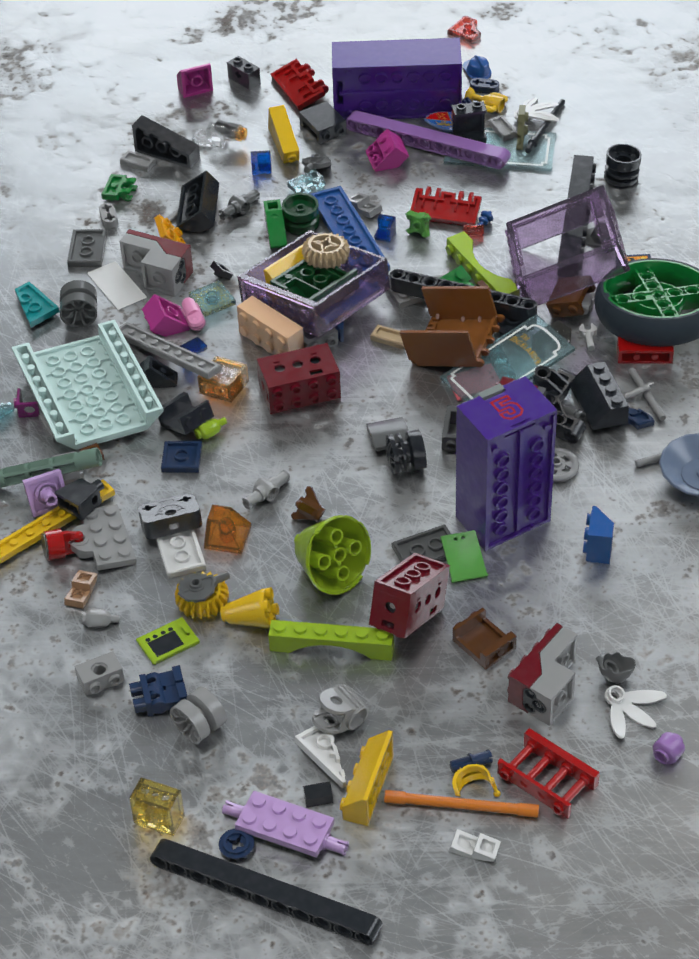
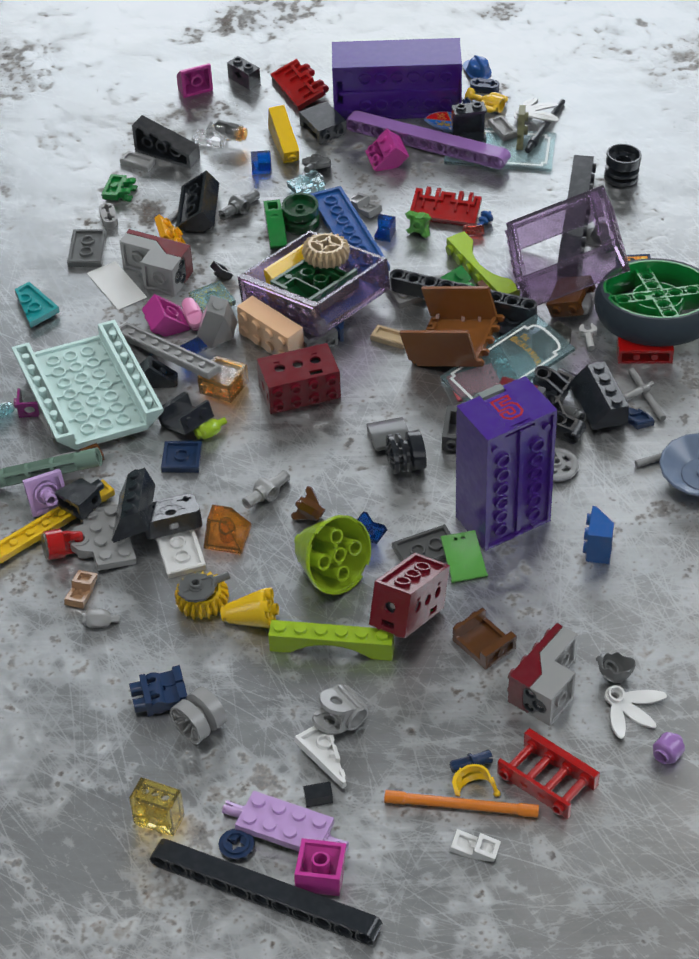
dark grey wheel [60,280,97,328] -> none
light grey brick [75,651,125,696] -> none
lime container [136,617,200,665] -> none
yellow slope [340,730,394,826] -> none
clear red tile [447,15,481,44] -> none
none -> black slope [112,468,155,543]
none -> light grey slope [195,295,238,349]
none -> dark pink slope [294,838,346,896]
none -> clear blue panel [357,511,388,544]

